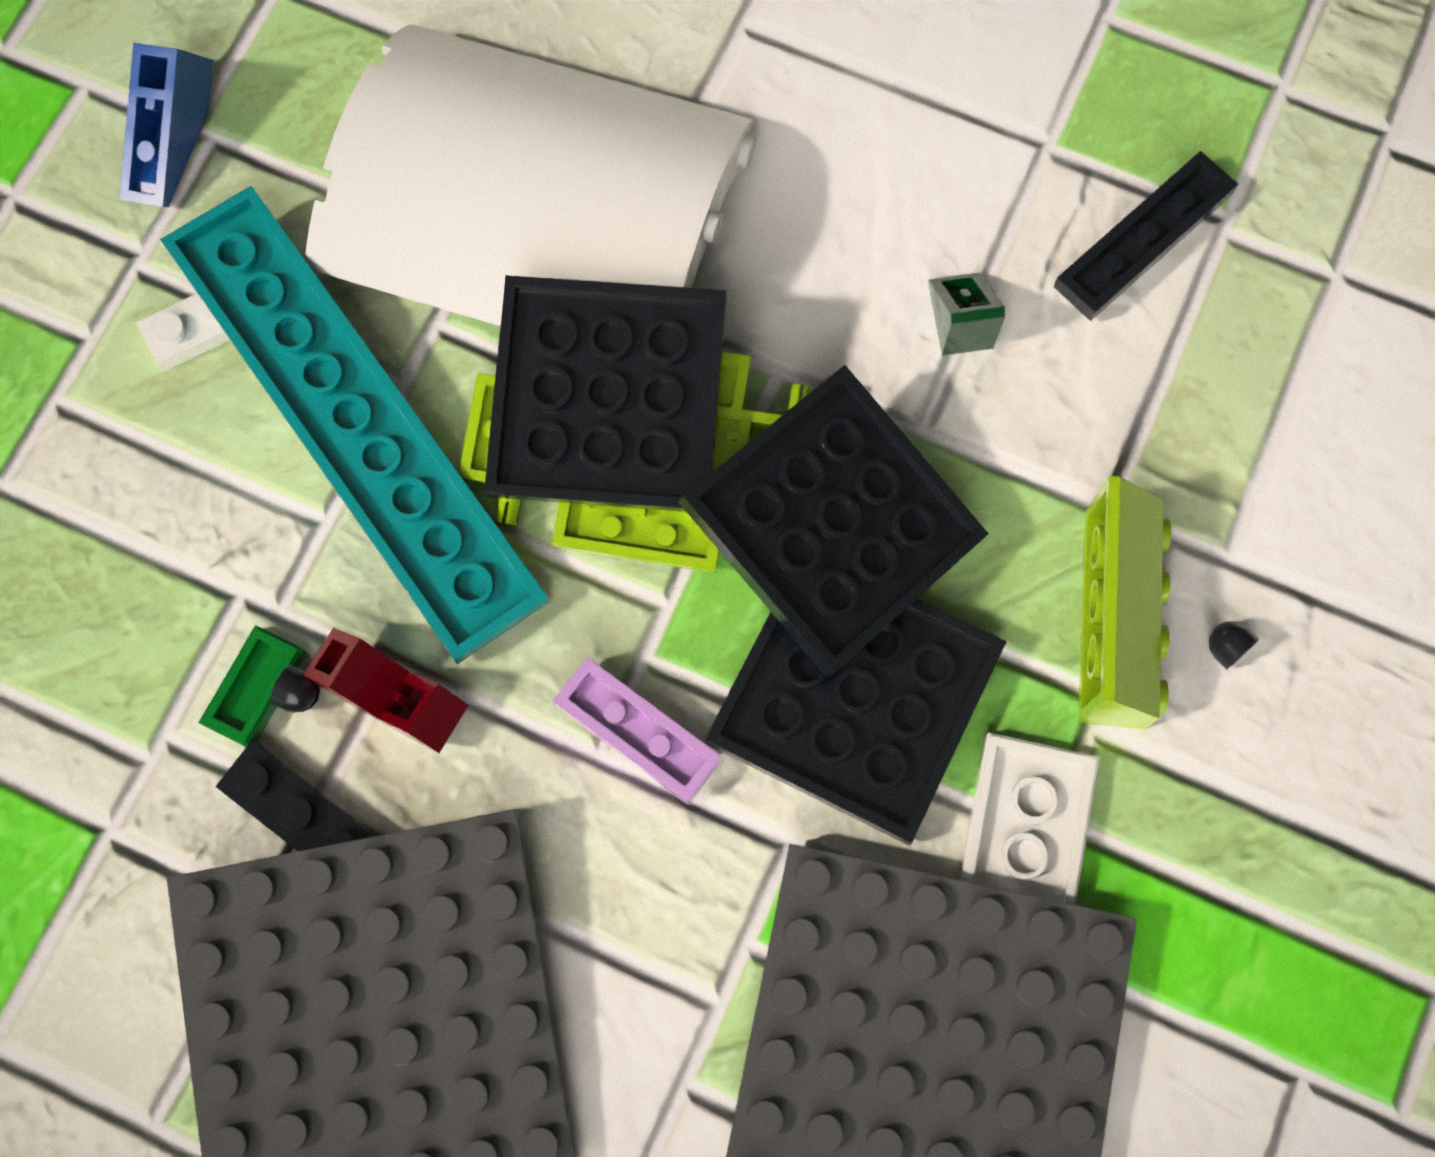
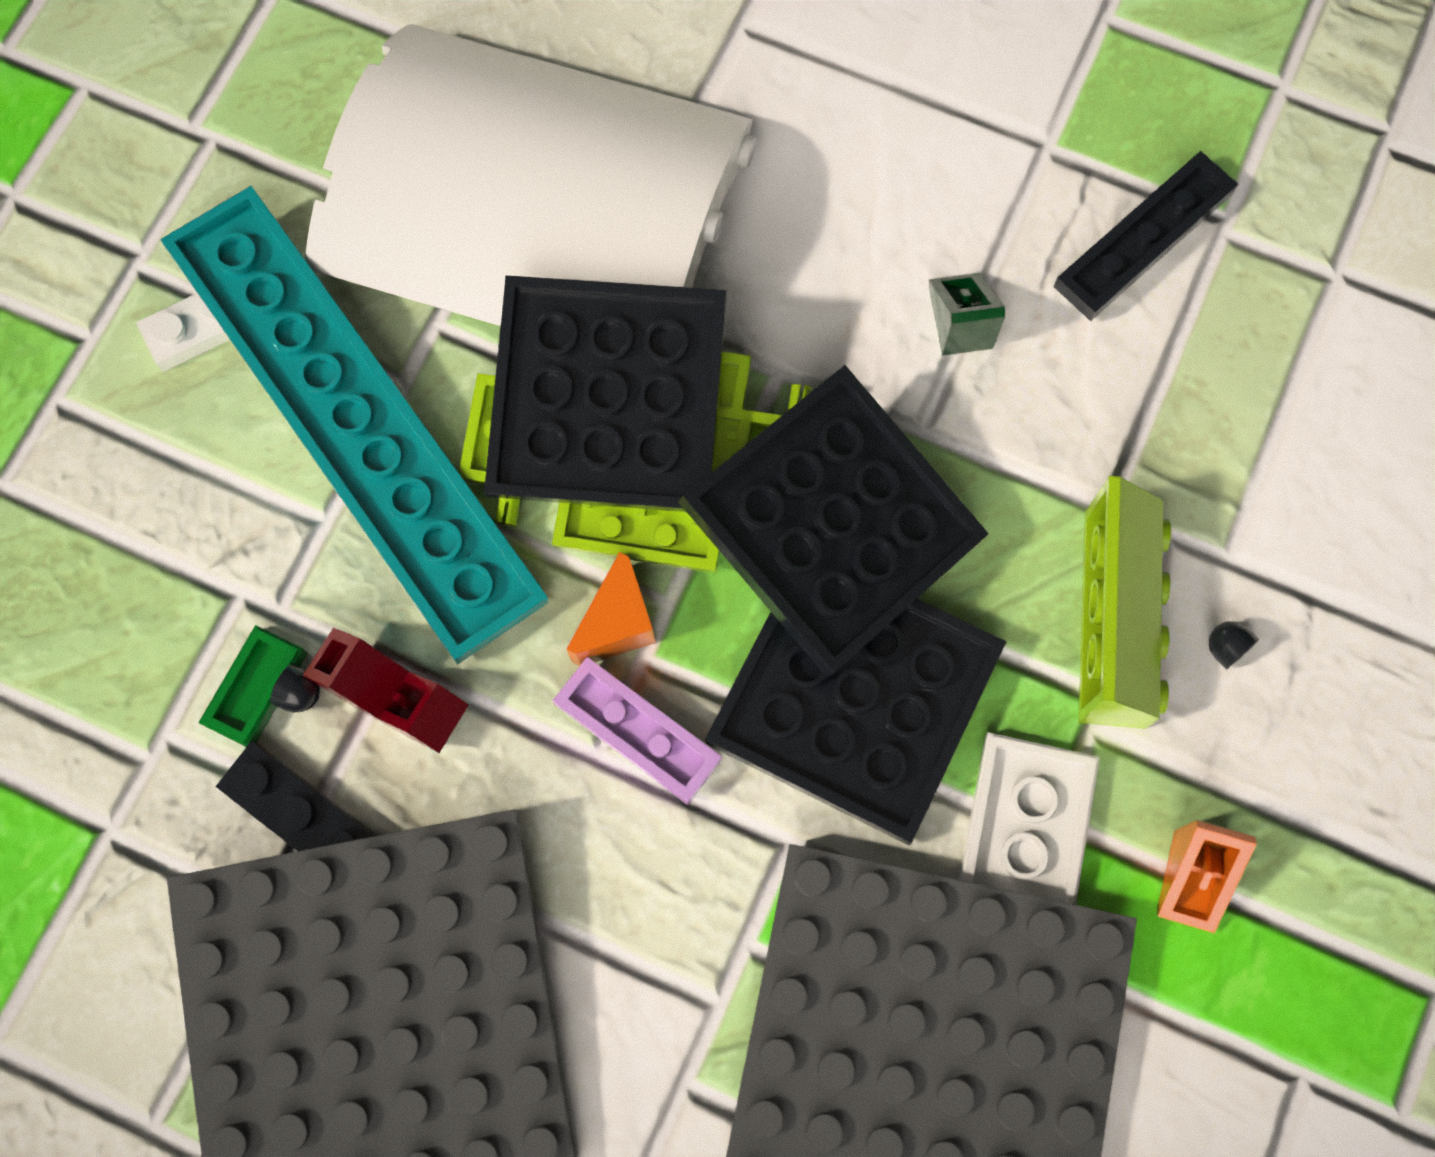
blue slope [119,43,214,207] -> none
none -> orange slope [566,552,656,666]
none -> orange slope [1157,820,1257,933]

